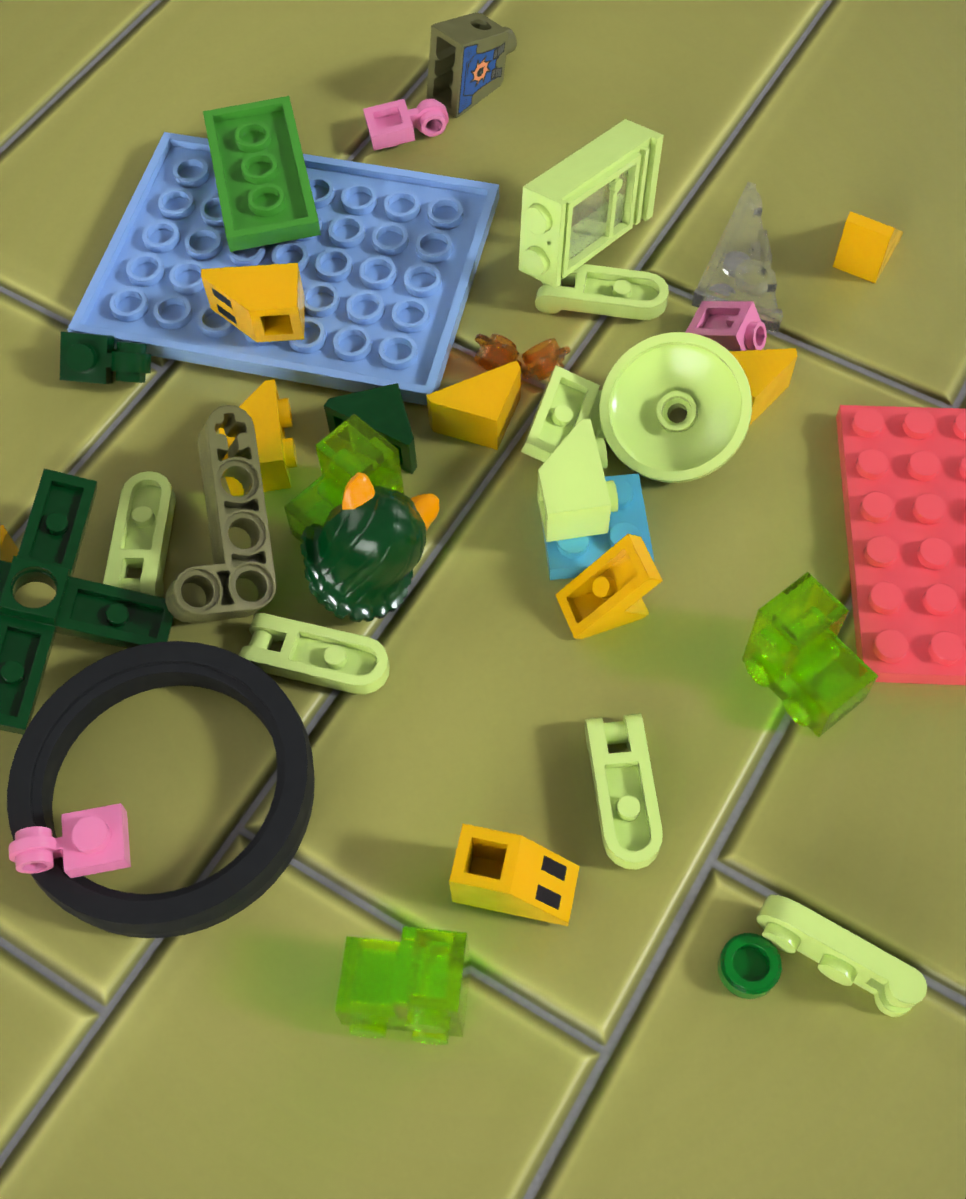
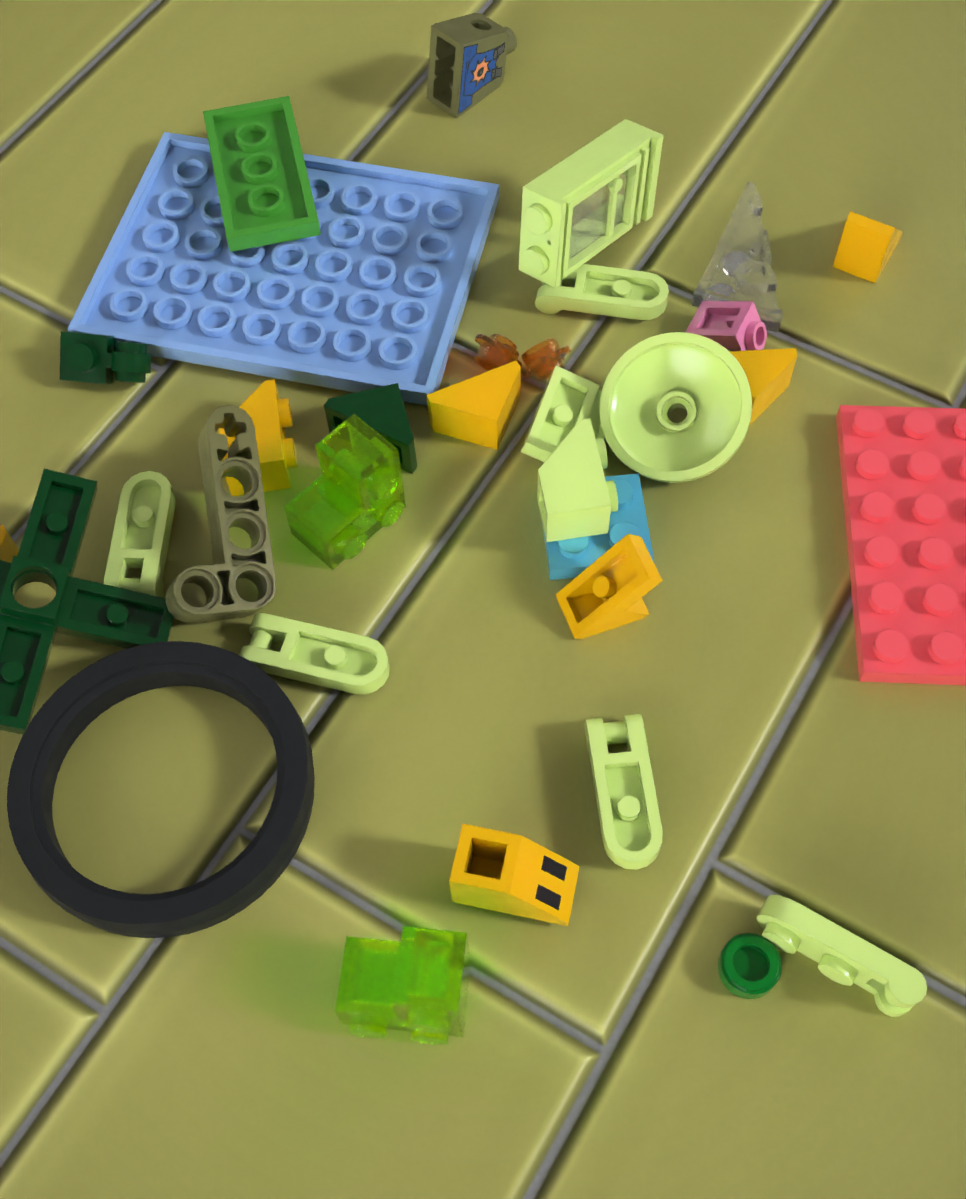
bright pink plate [9,803,131,878] -> none
yellow slope [201,263,305,342] -> none
dark green hair [300,472,439,622] -> none
bright pink plate [363,99,449,151] -> none
clear neon green brick [742,572,878,737] -> none

